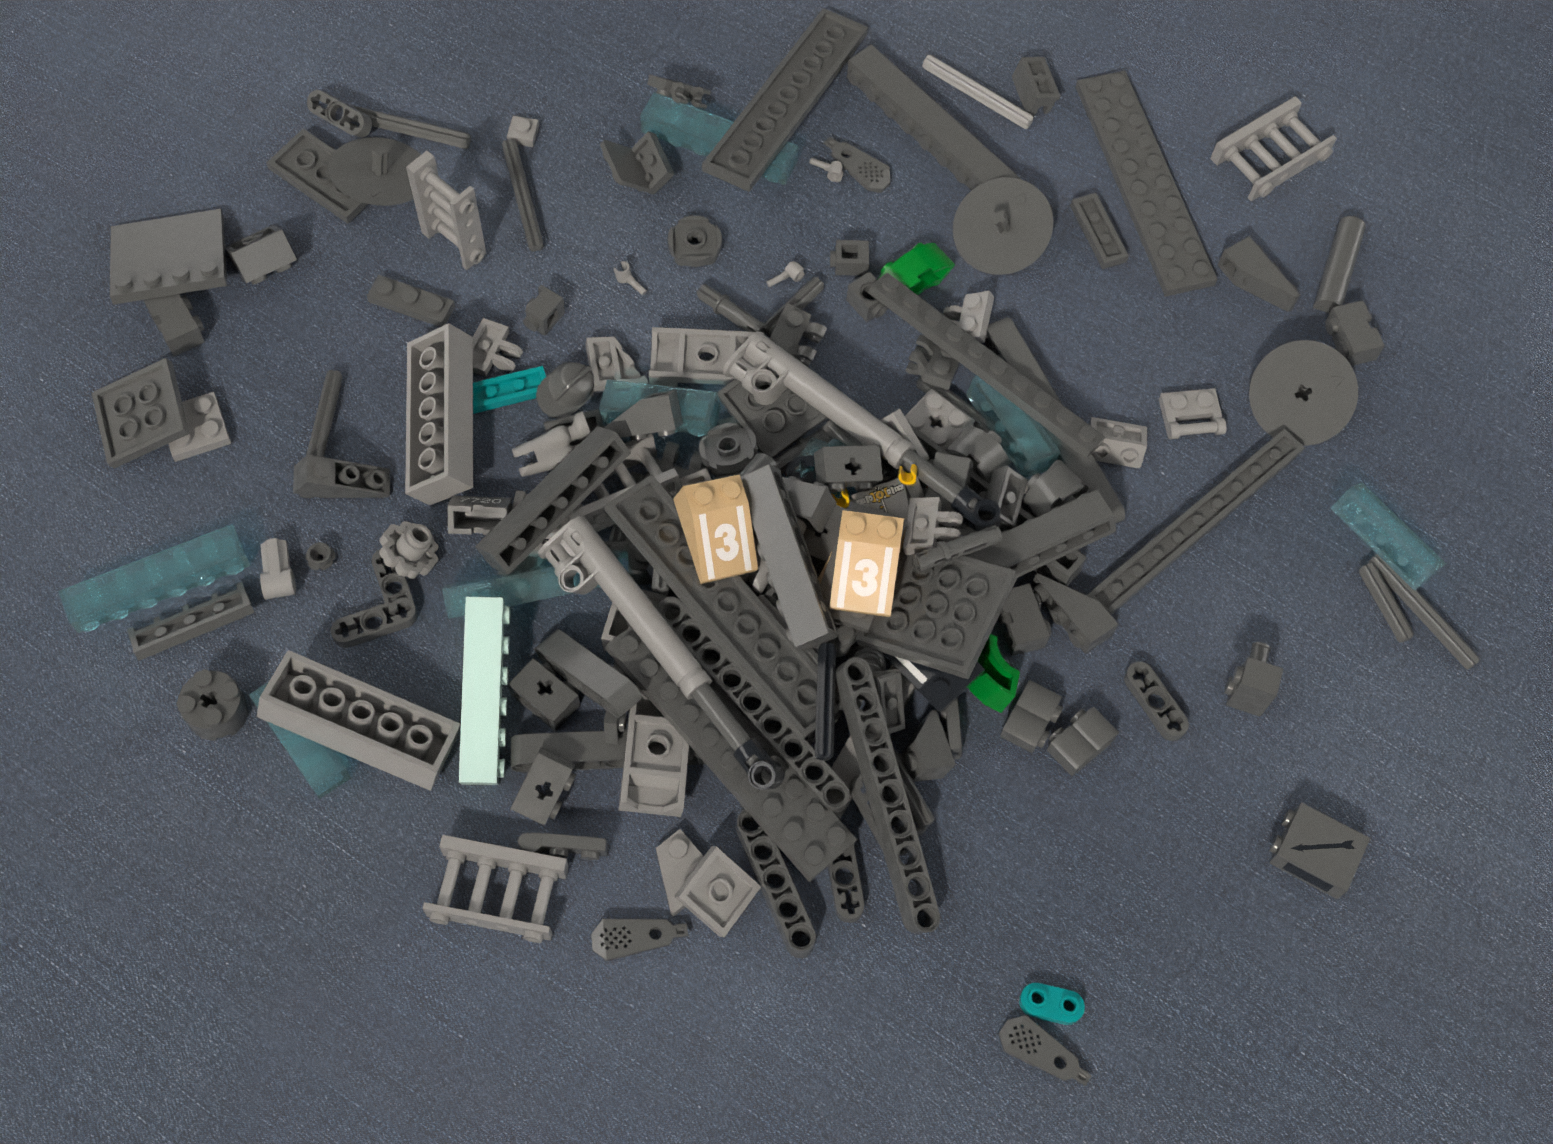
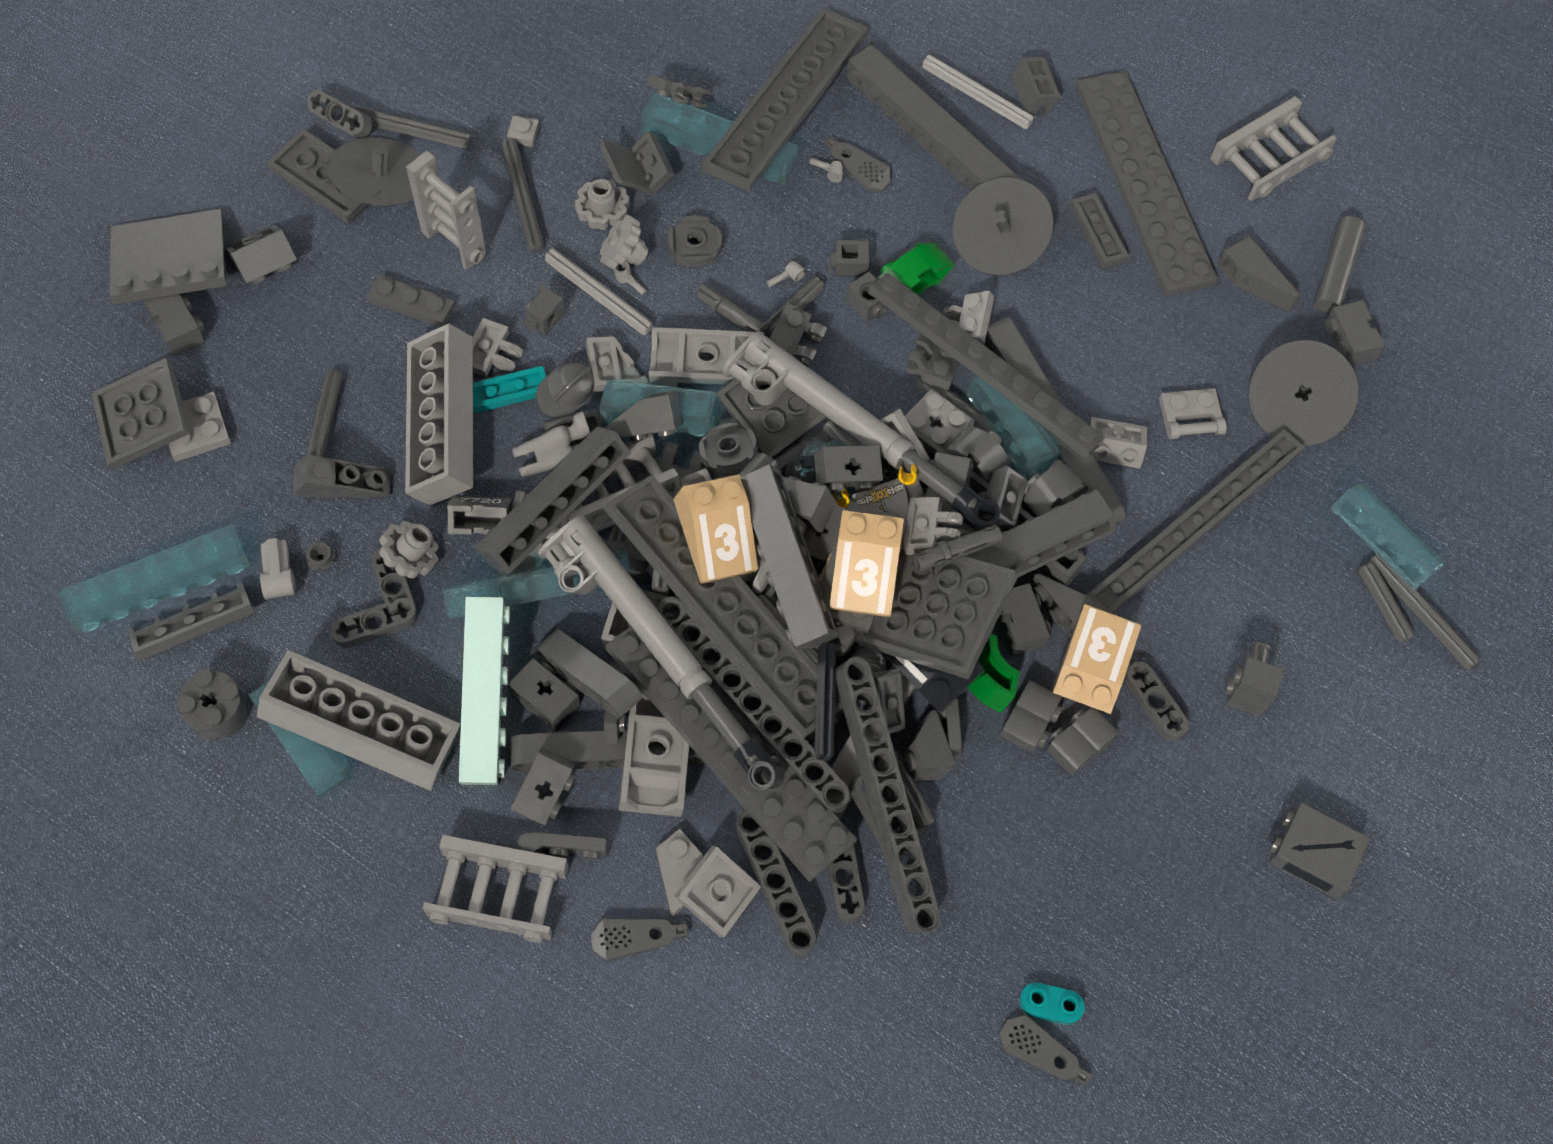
none -> light grey axle [545,248,653,335]
none -> light grey plant [574,178,630,230]
none -> light grey plant [599,215,648,269]
none -> tan slope [1052,604,1142,714]

